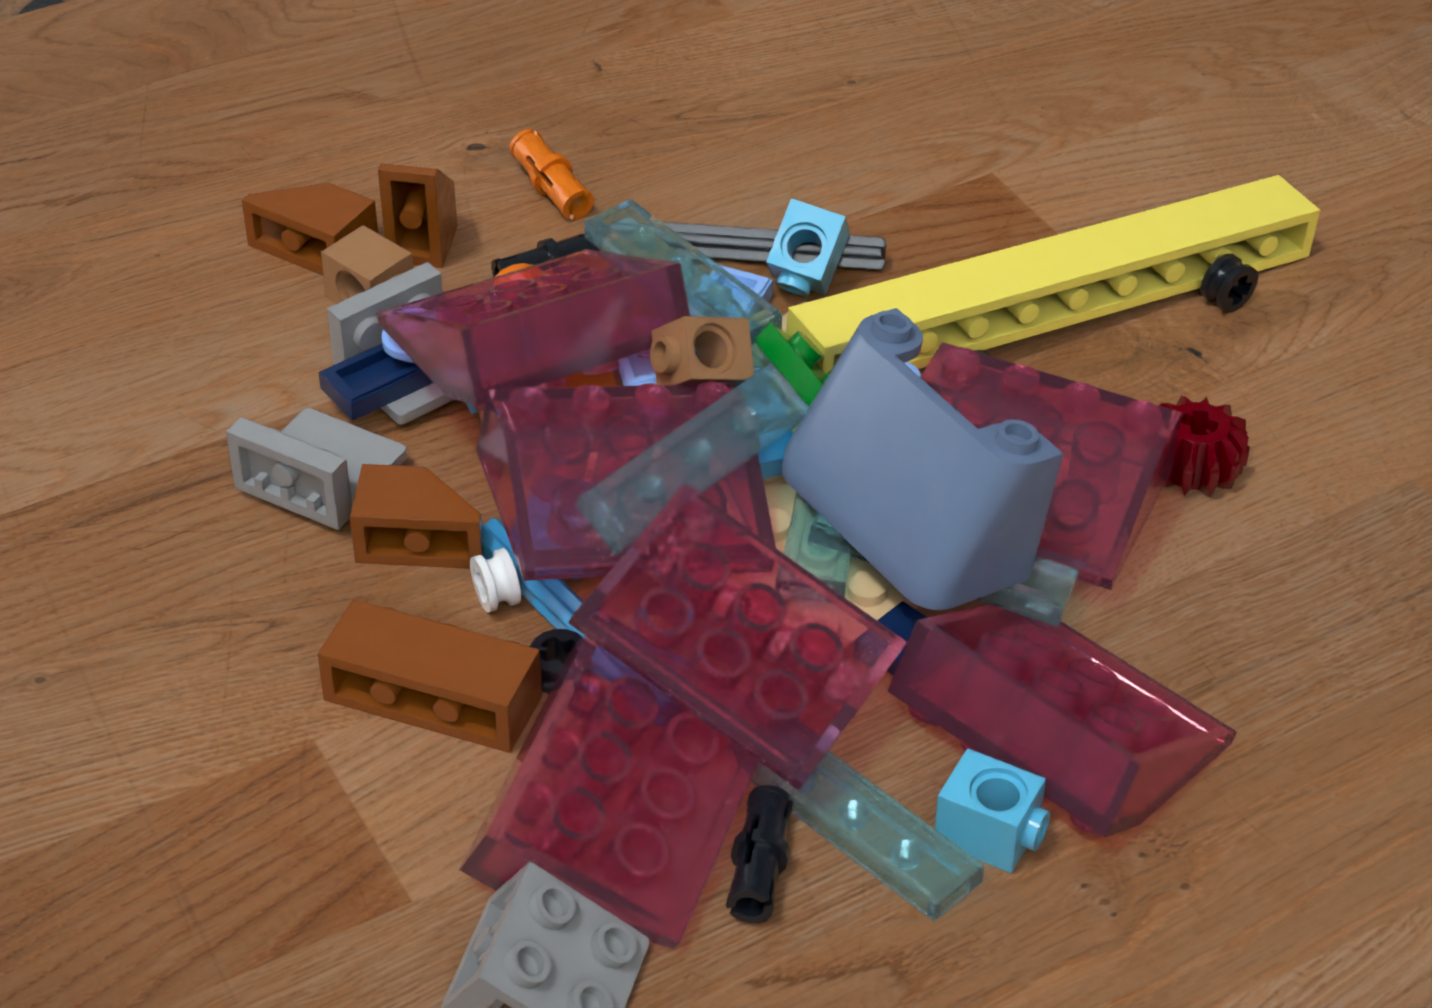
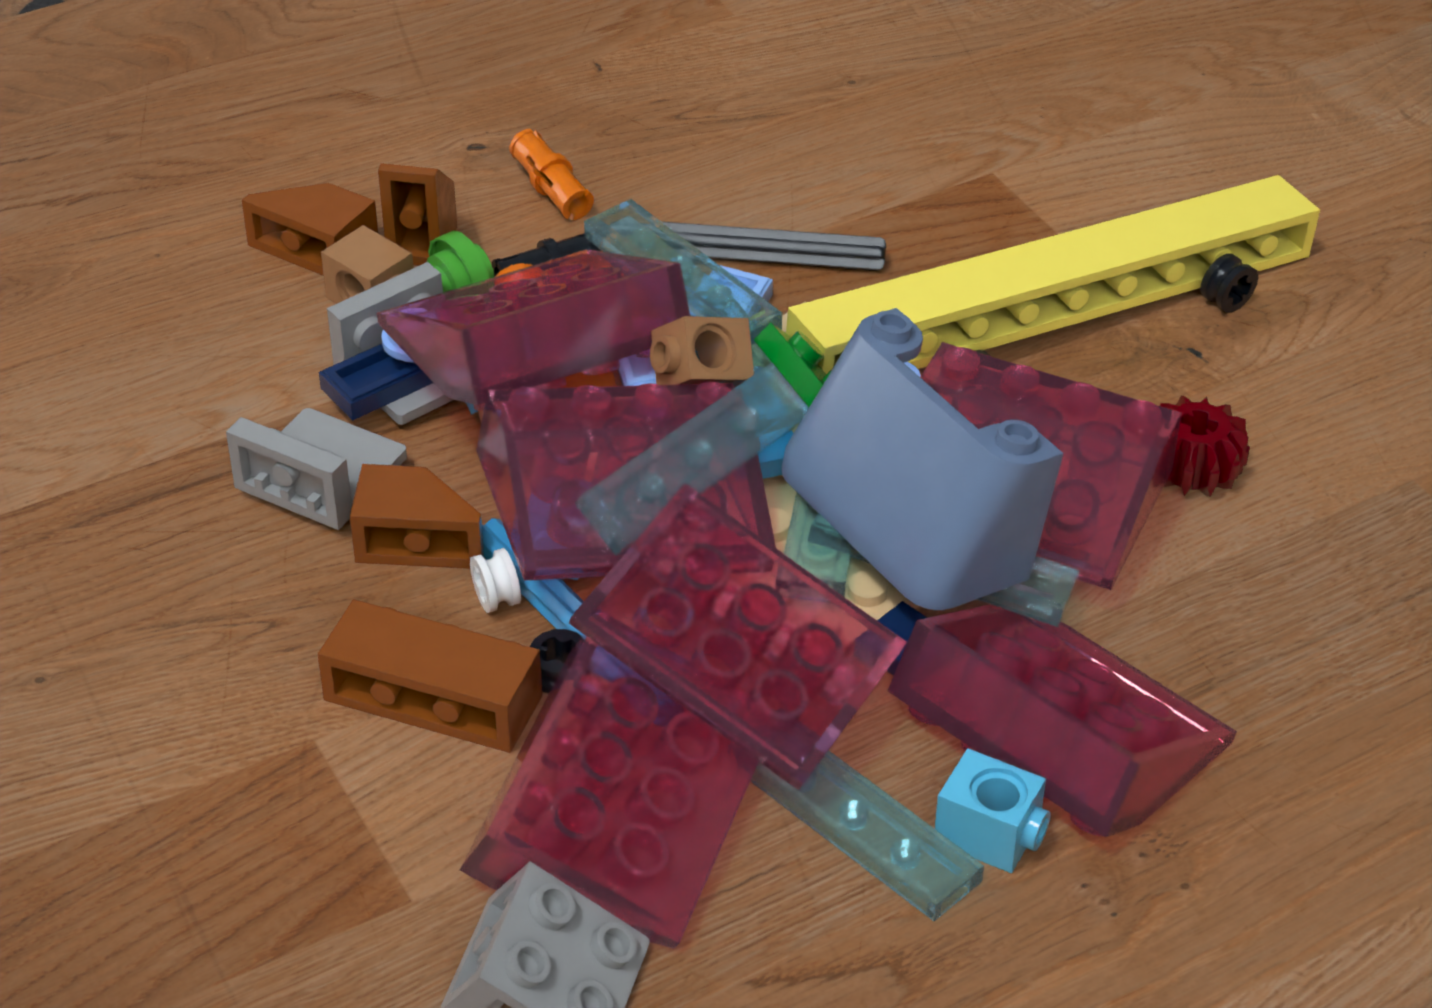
black pin [726,785,793,923] -> none
medium azure brick [766,198,850,297] -> none
none -> bright green plate [427,230,494,318]

